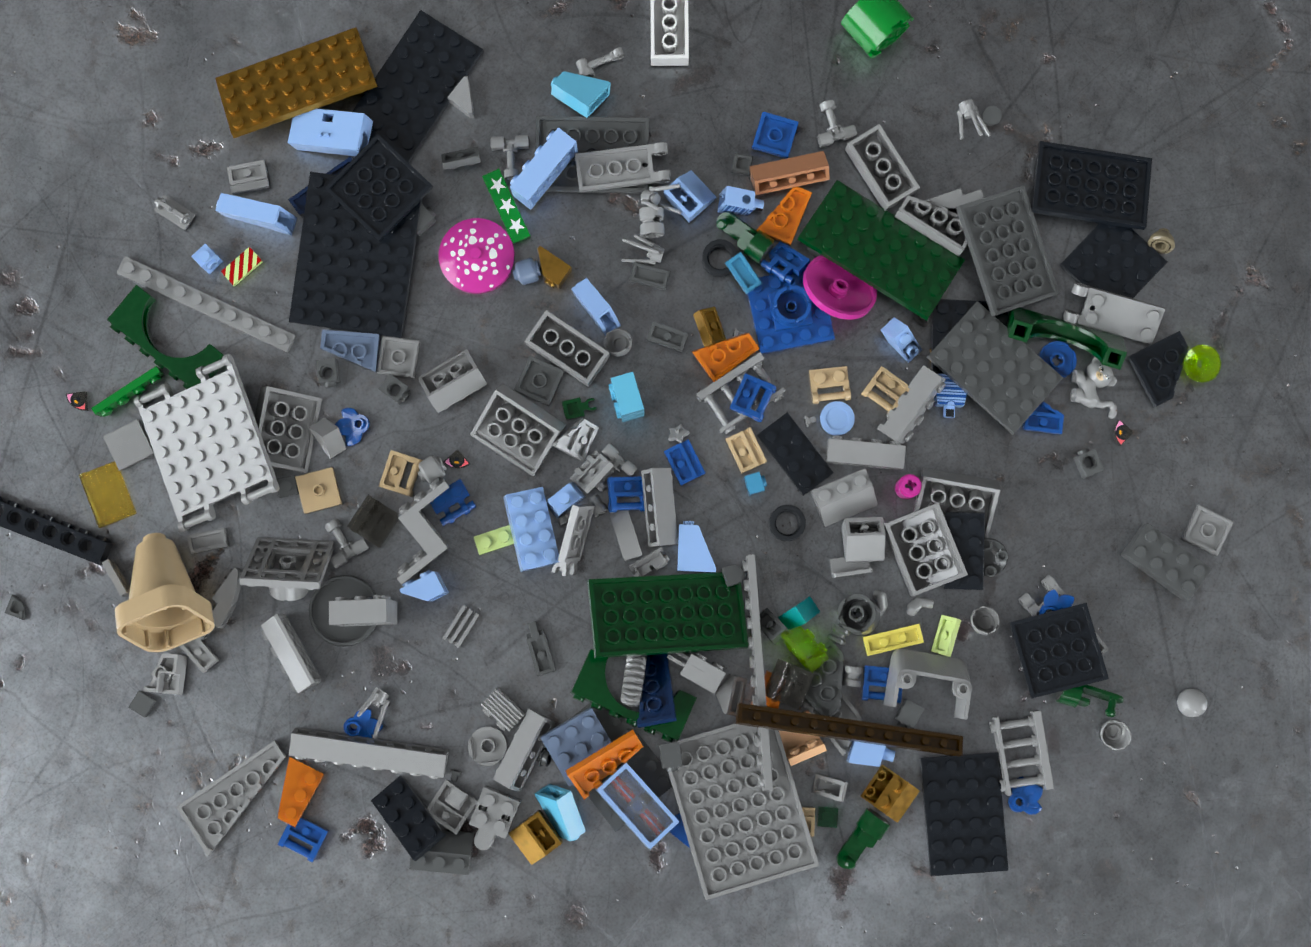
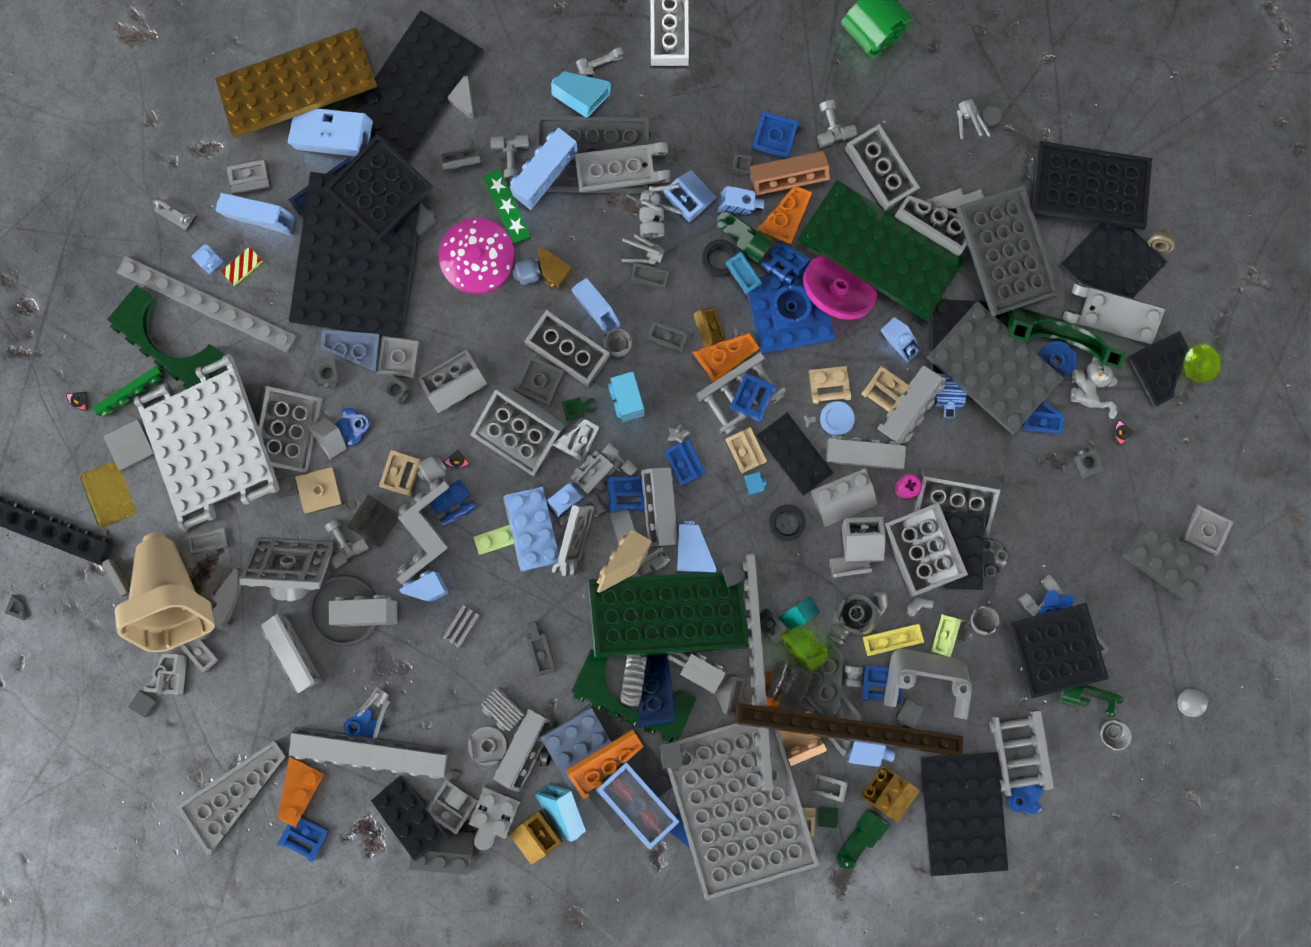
none -> tan slope [597,529,652,593]

